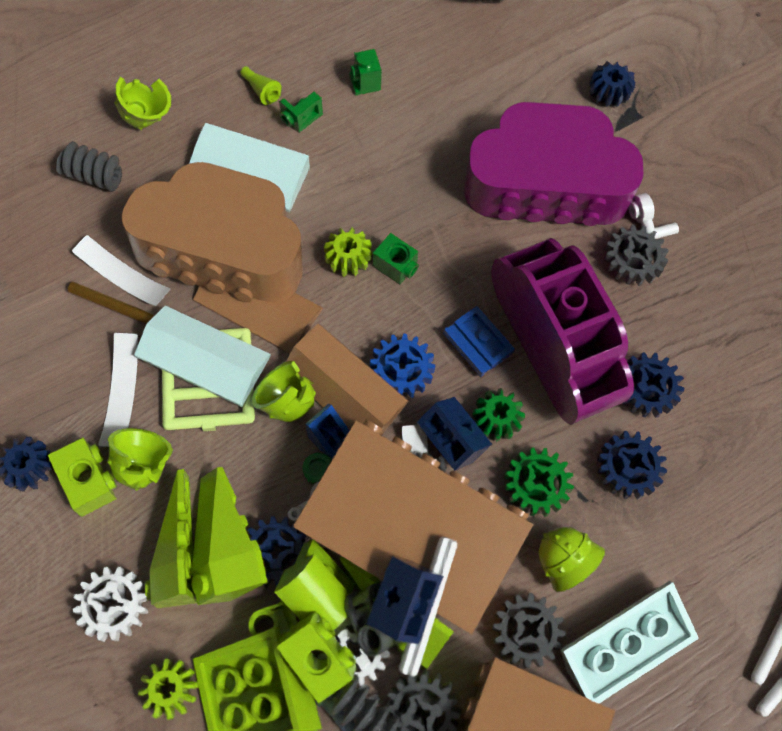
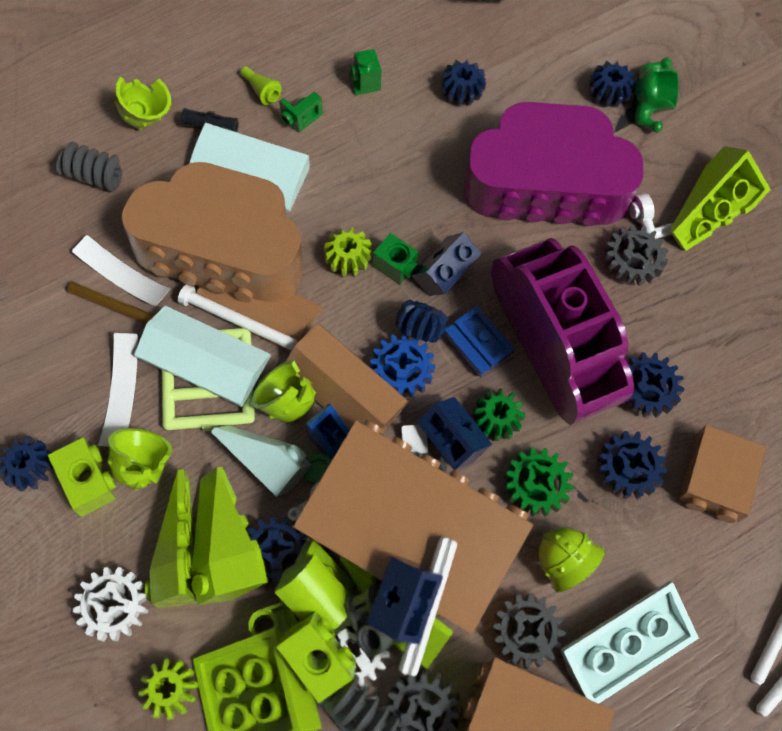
none -> white bar [178,284,298,350]
none -> black pin [181,108,239,132]
none -> light aqua slope [211,425,312,497]
none -> dark blue gear [395,300,448,343]
none -> dark blue brick [411,232,482,296]
none -> dark blue gear [441,59,486,106]
none -> green piece [635,58,679,133]
none -> lime wedge [670,146,771,251]
none -> medium nougat brick [678,425,767,523]

